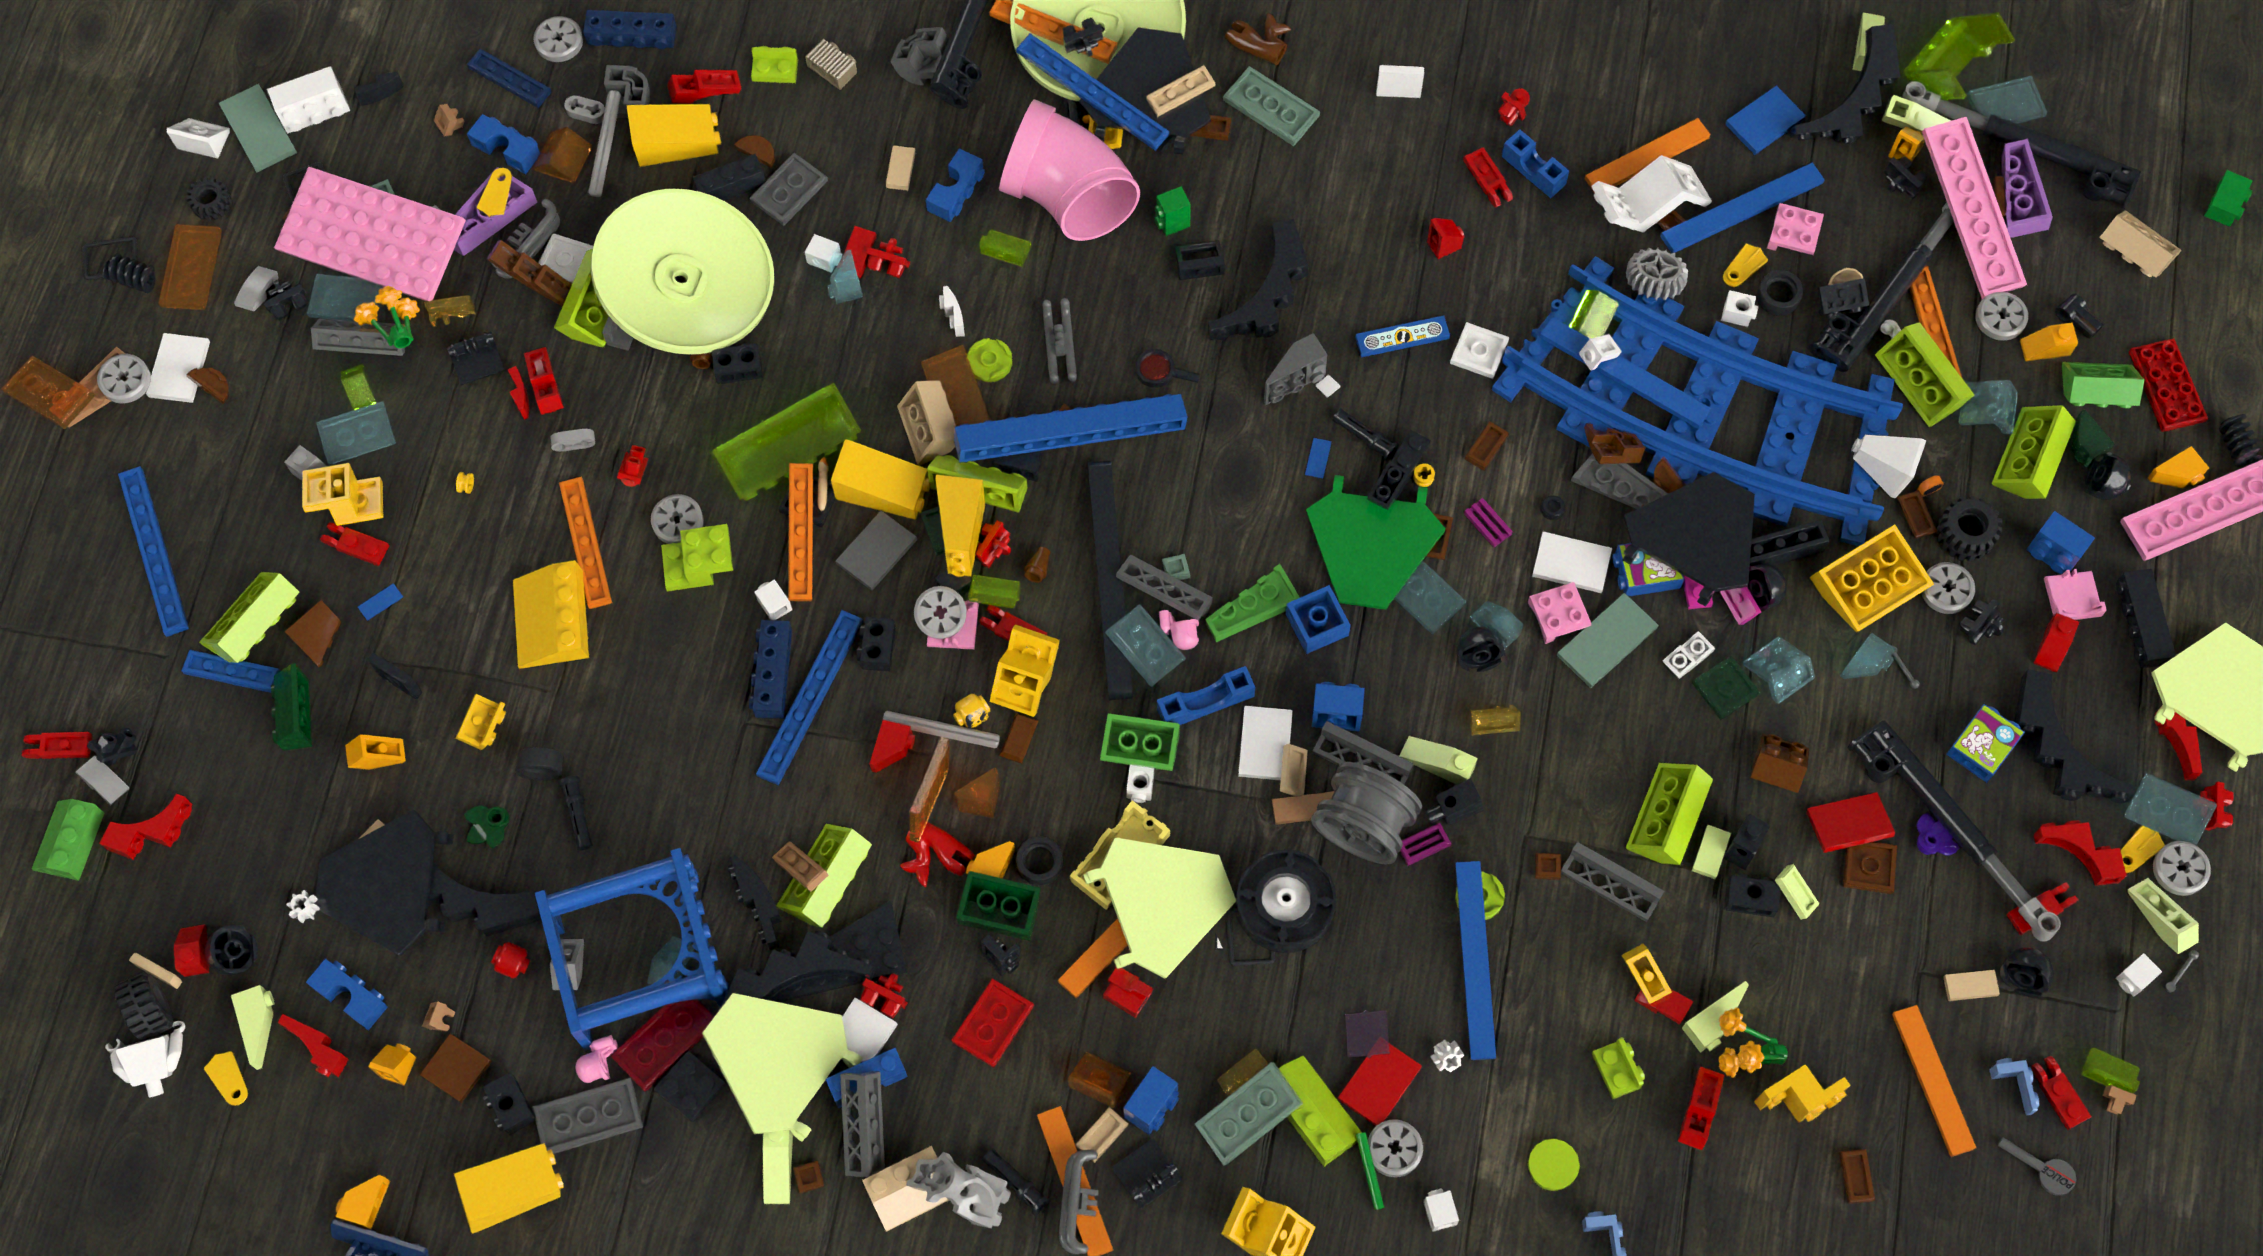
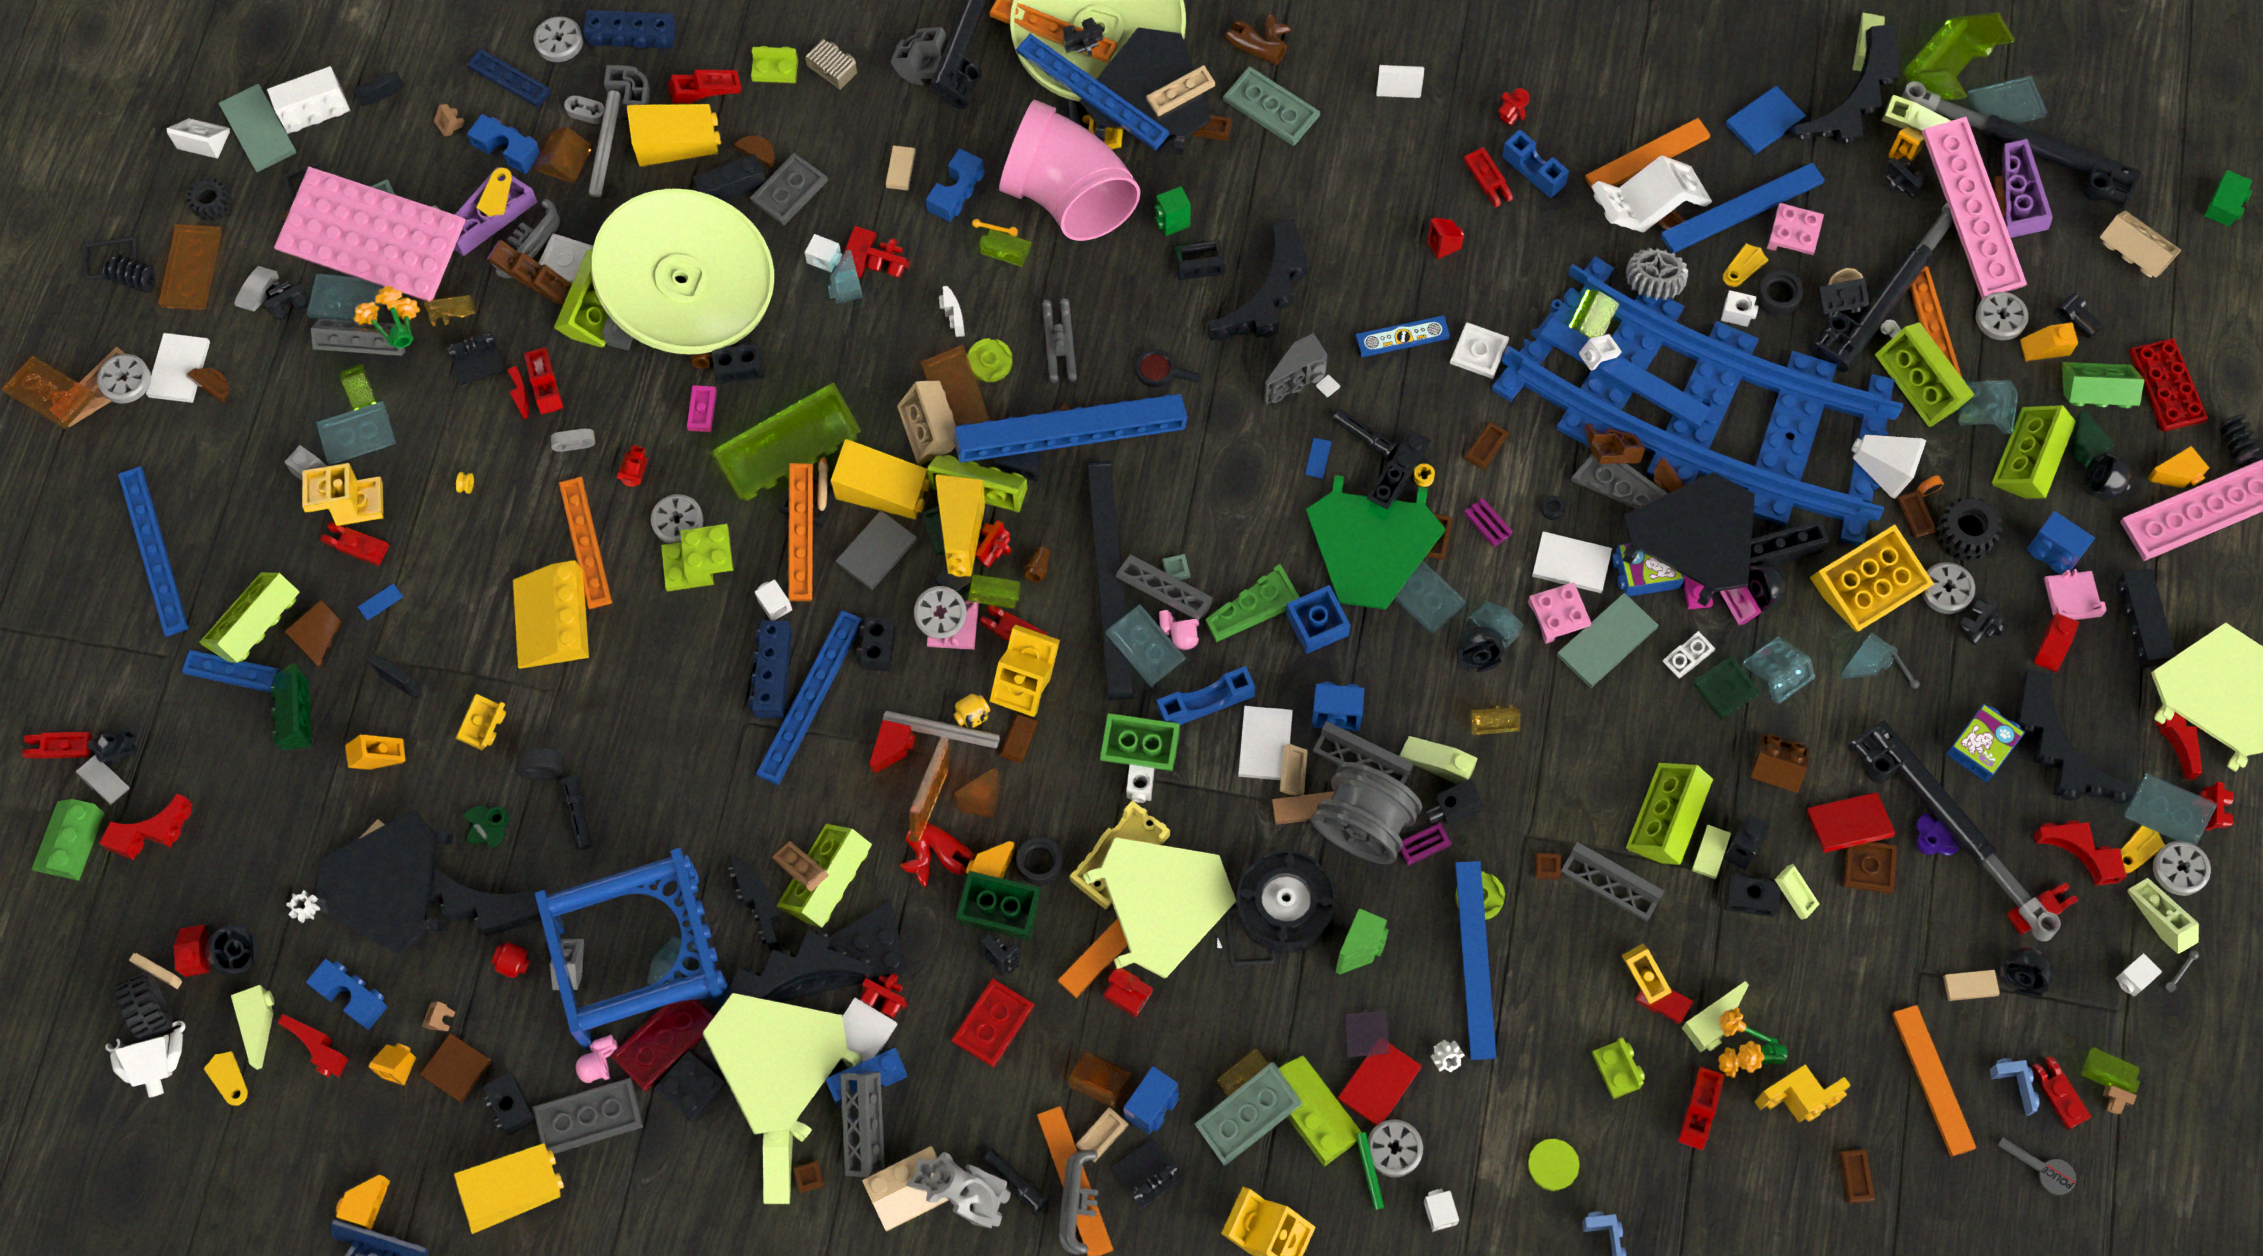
none -> dark pink plate [687,385,717,432]
none -> light orange hinge [972,219,1018,237]
none -> bright green slope [1336,908,1389,974]

